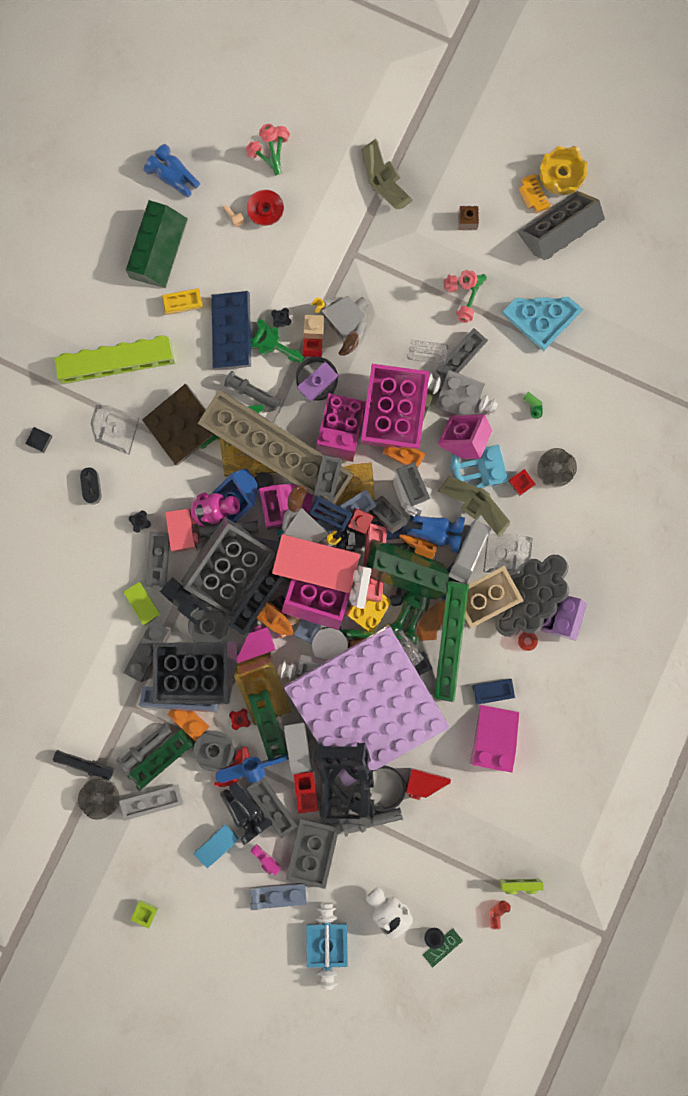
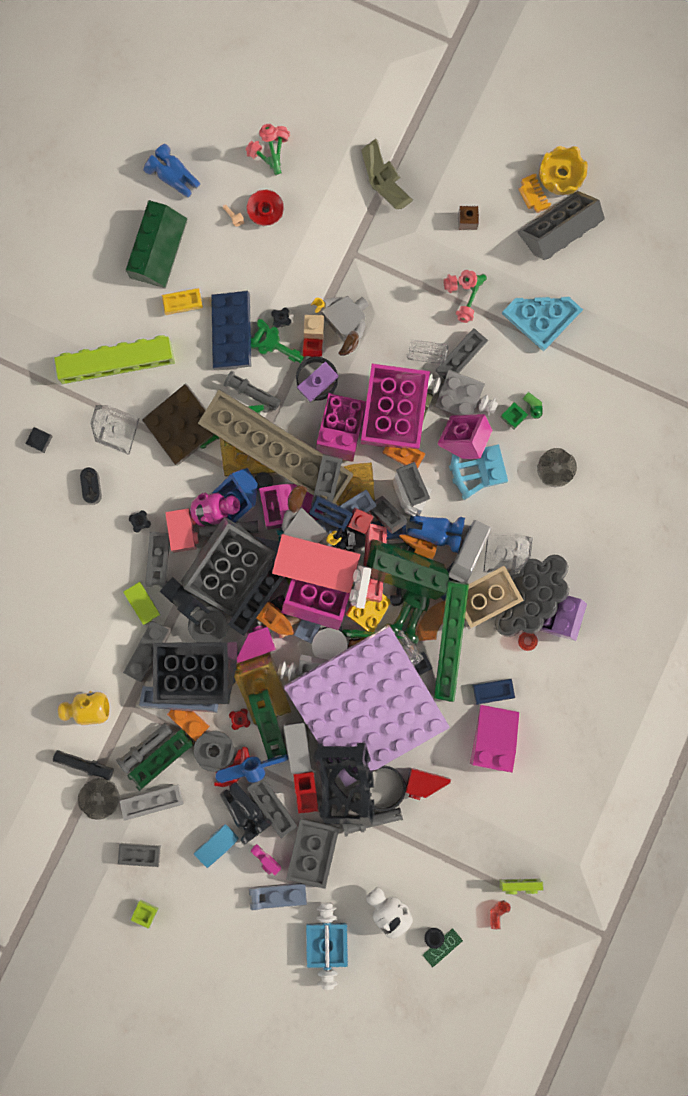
olive plate [438,476,510,537] -> none
red plate [508,469,536,496] -> none
none -> yellow piece [58,691,110,725]
none -> dark grey plate [118,843,161,867]
none -> green plate [500,402,528,430]

